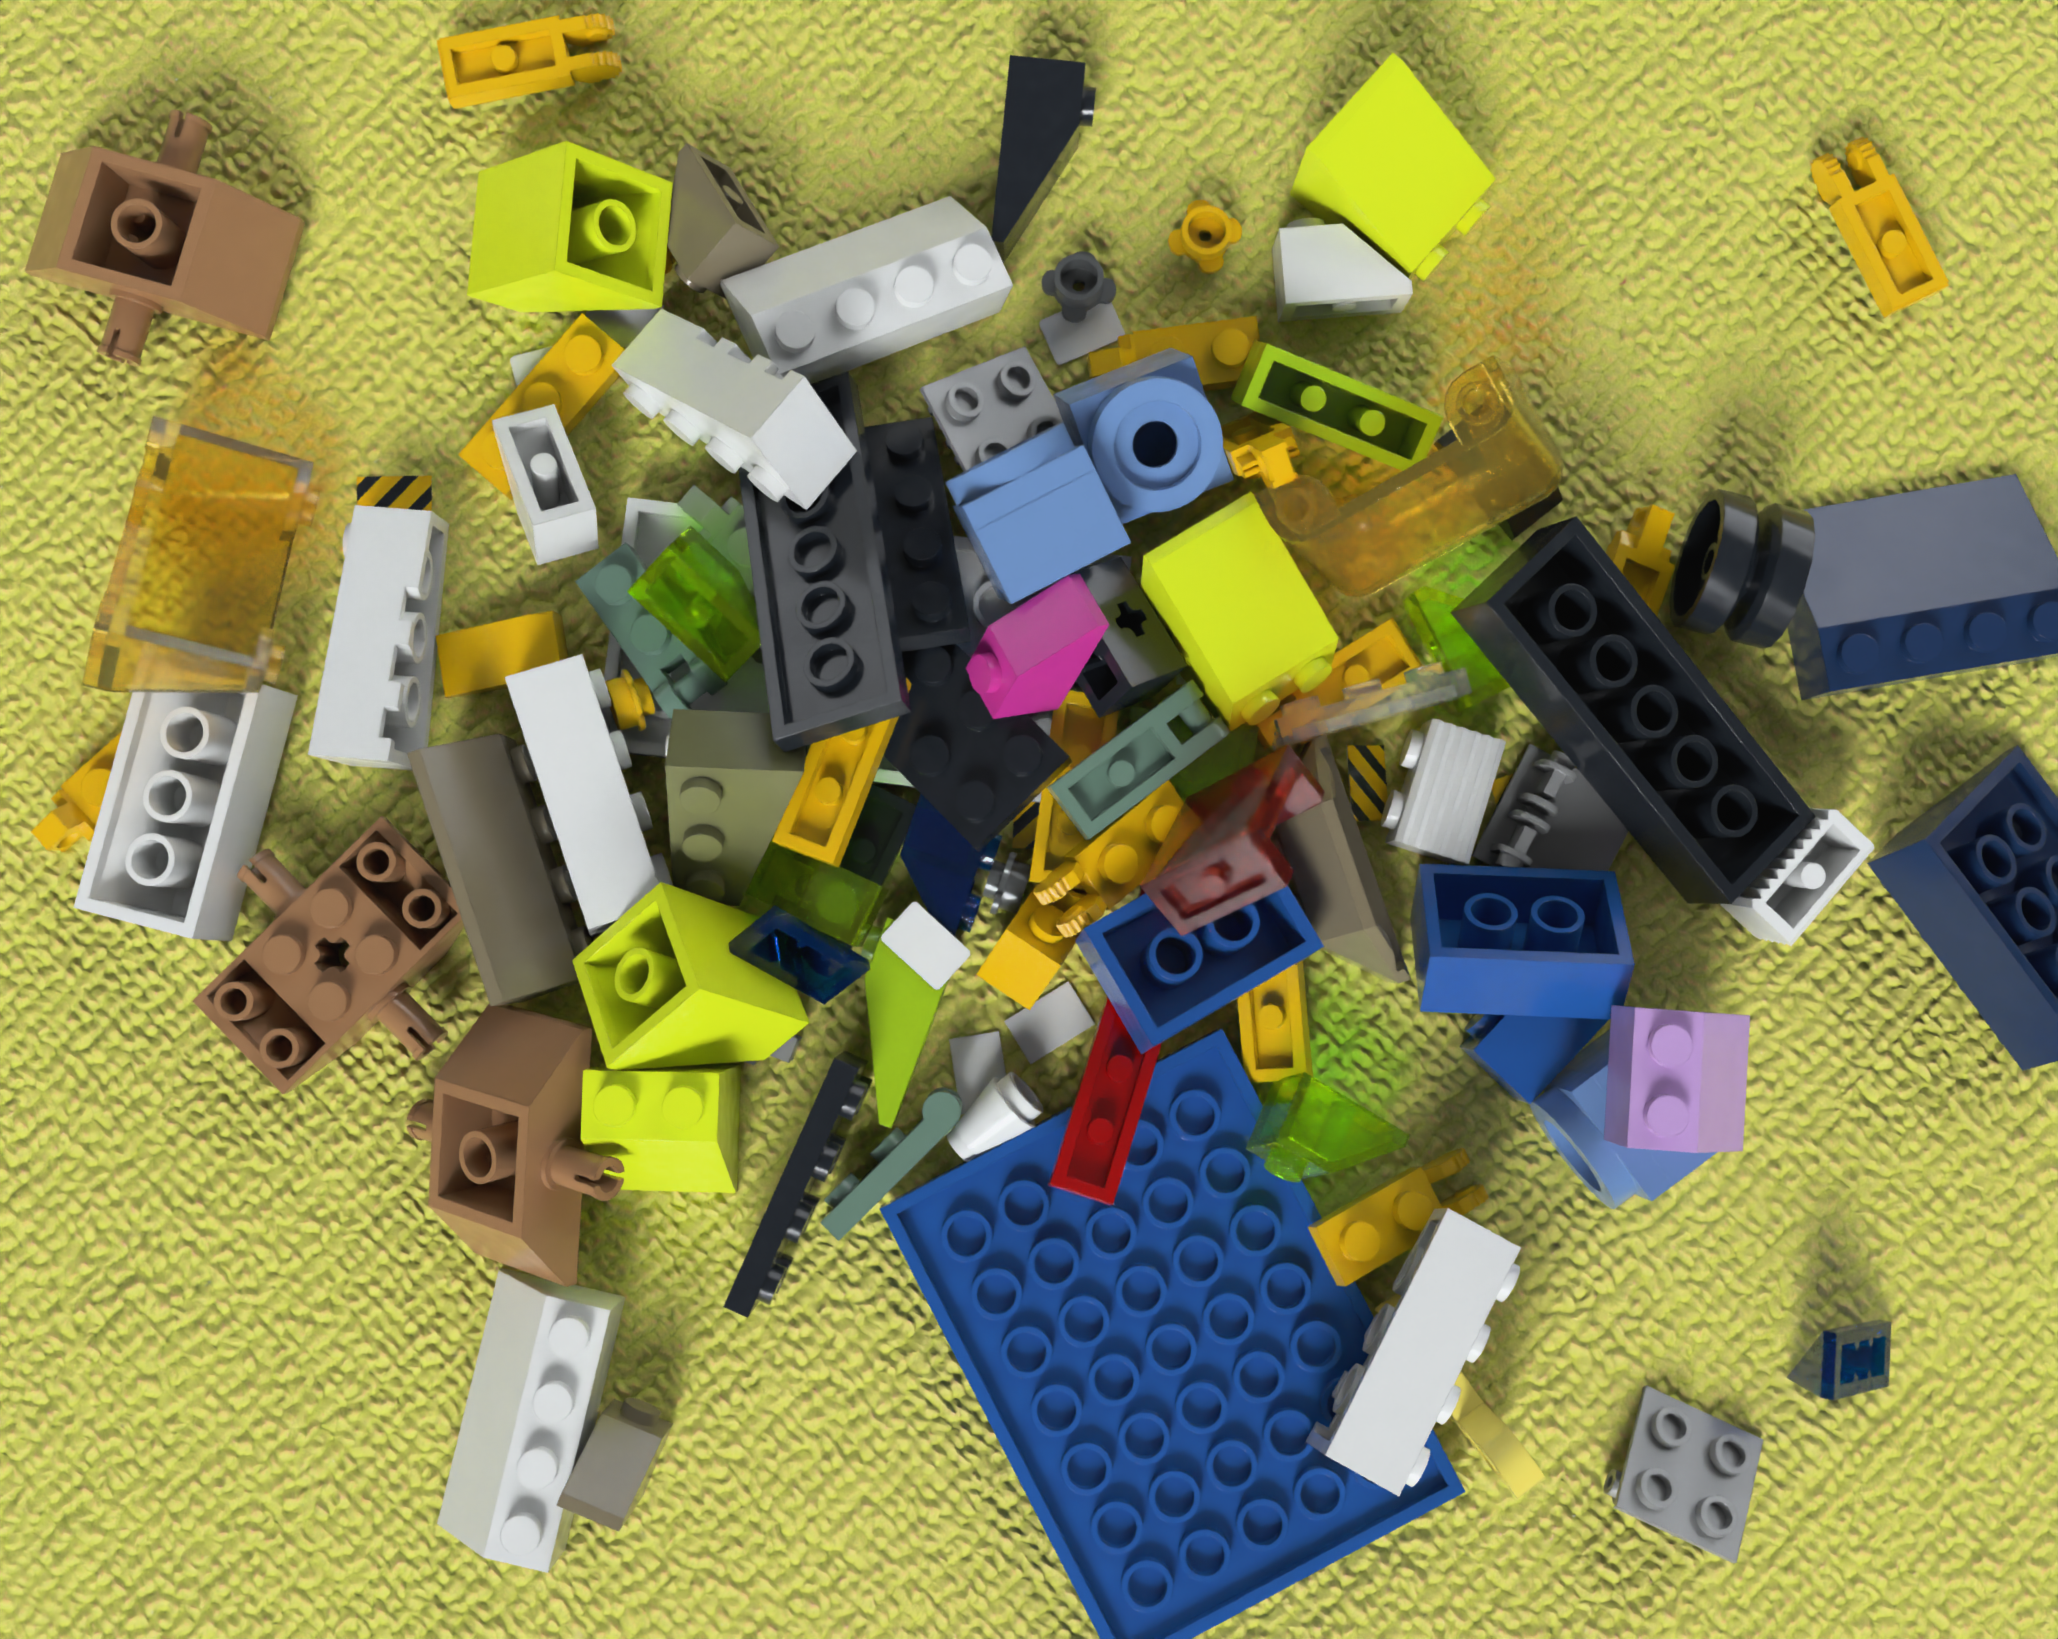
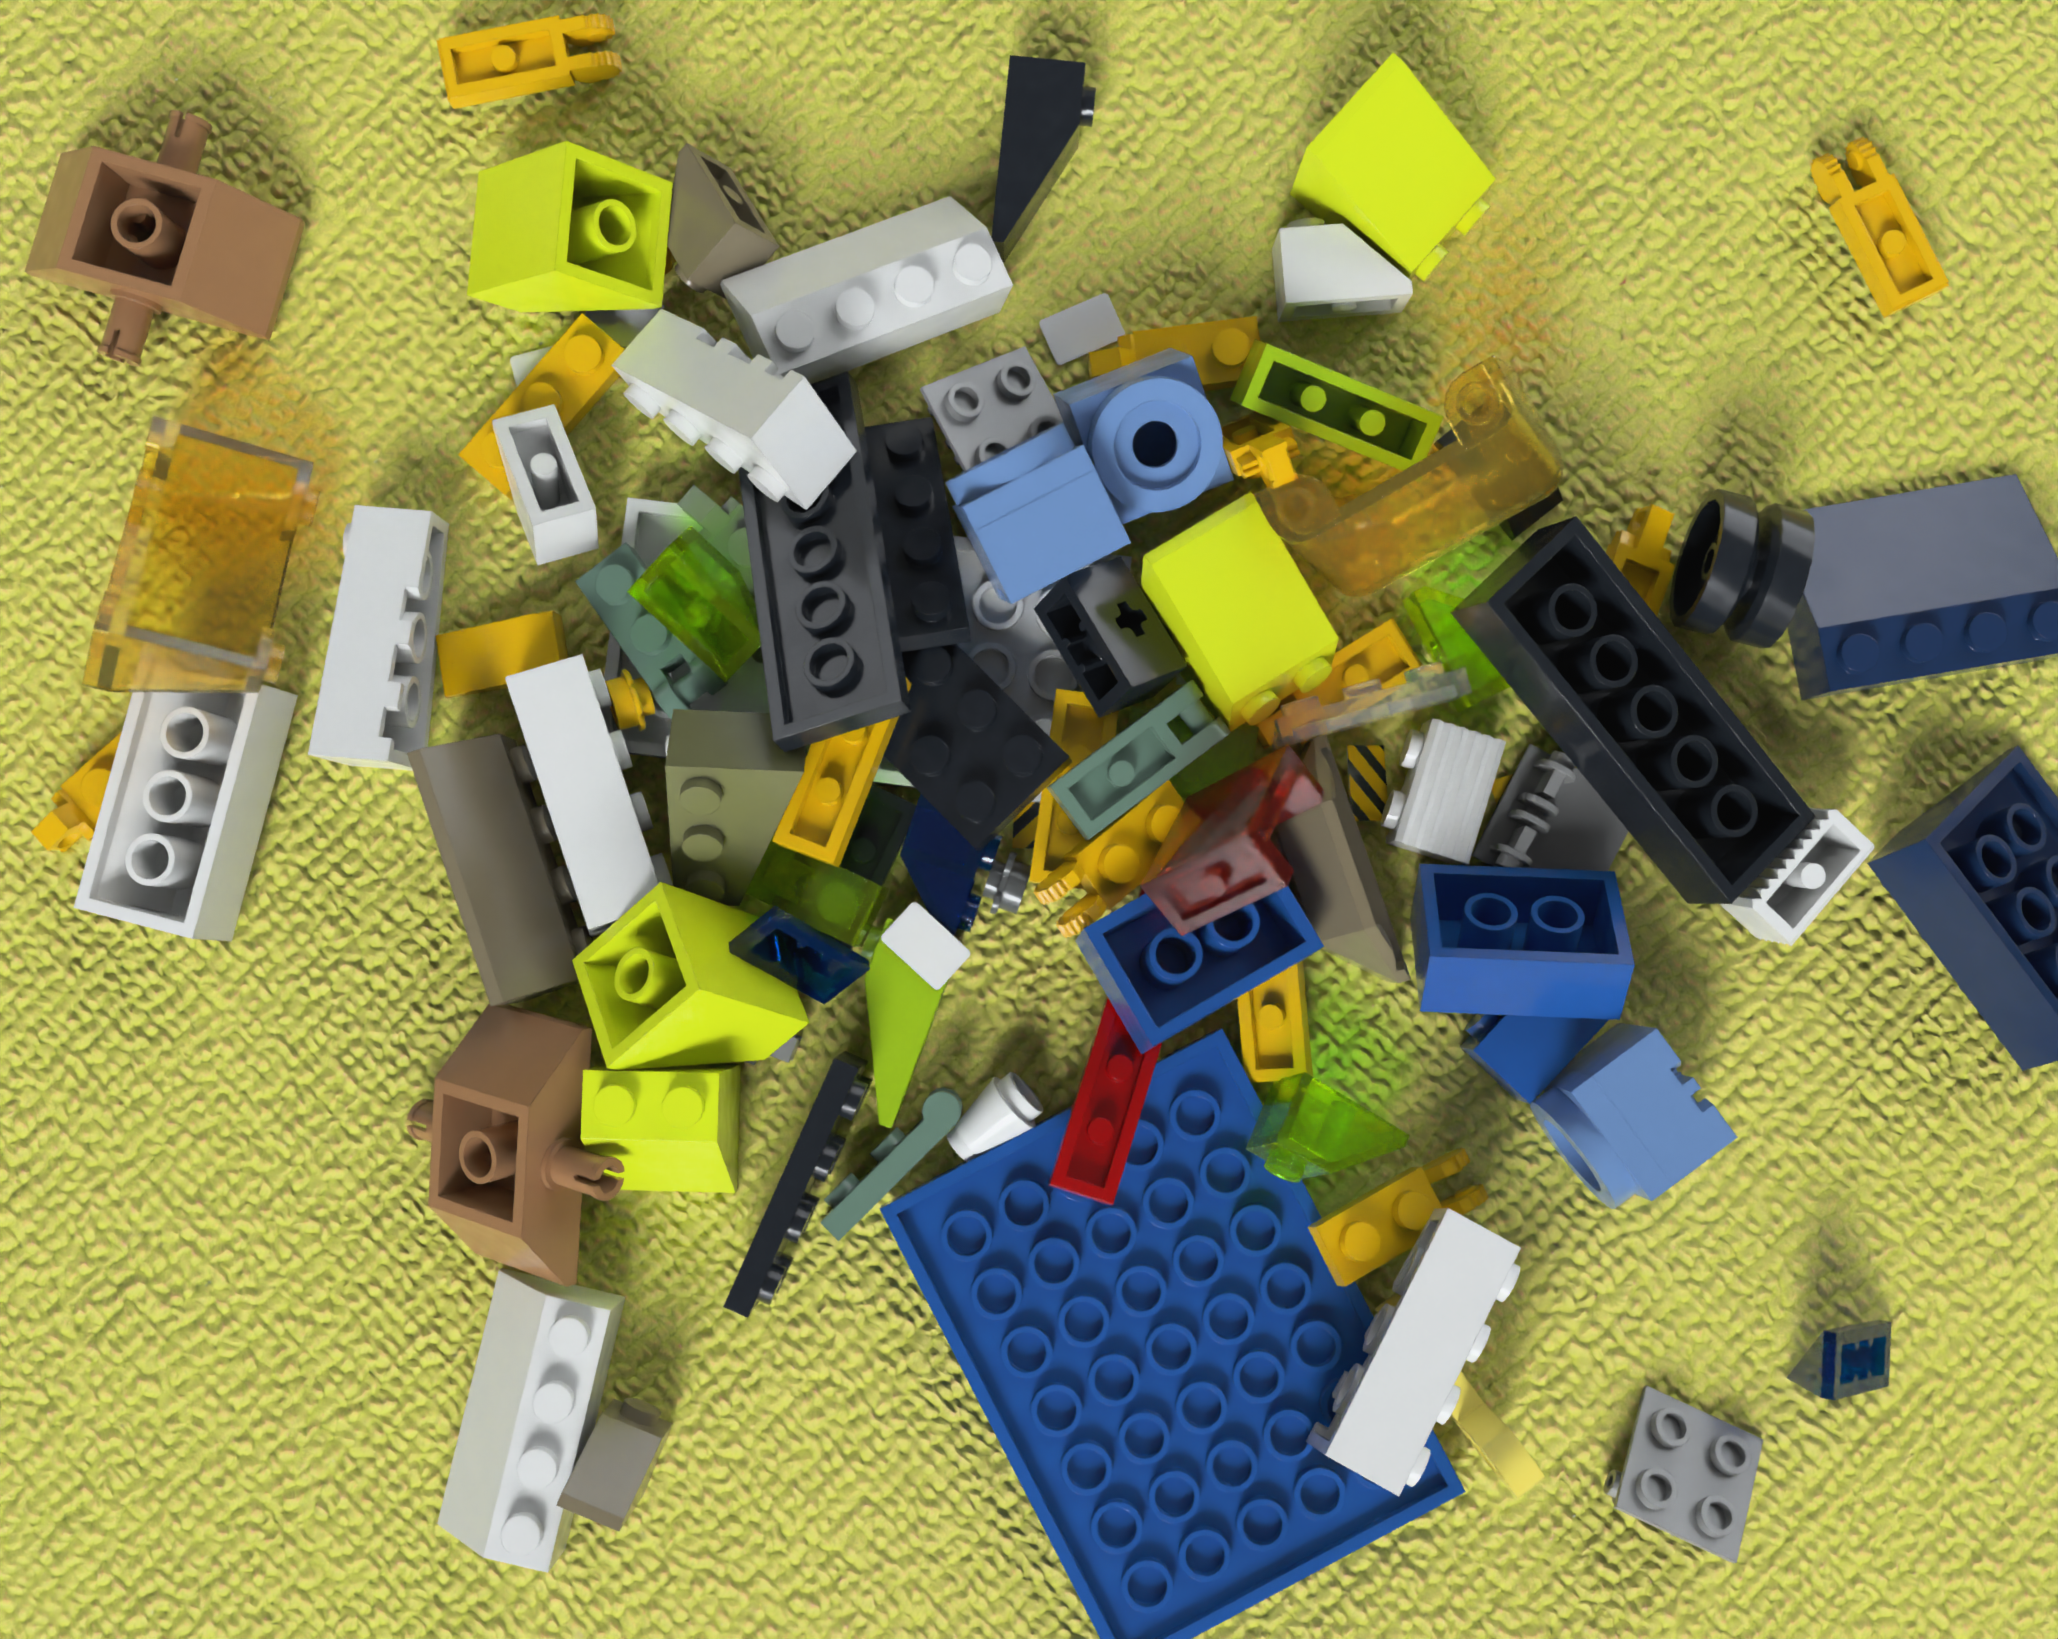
medium nougat slope [193,816,464,1094] -> none
sticker [357,475,432,511] -> none
white sticker [949,1031,1006,1115] -> none
dark pink slope [966,574,1110,719] -> none
yellow slope [976,883,1087,1010] -> none
white sticker [1004,981,1095,1064] -> none
dark grey plate [1042,251,1116,323] -> none
yellow plate [1168,200,1242,274] -> none
lavender slope [1604,1005,1750,1153] -> none

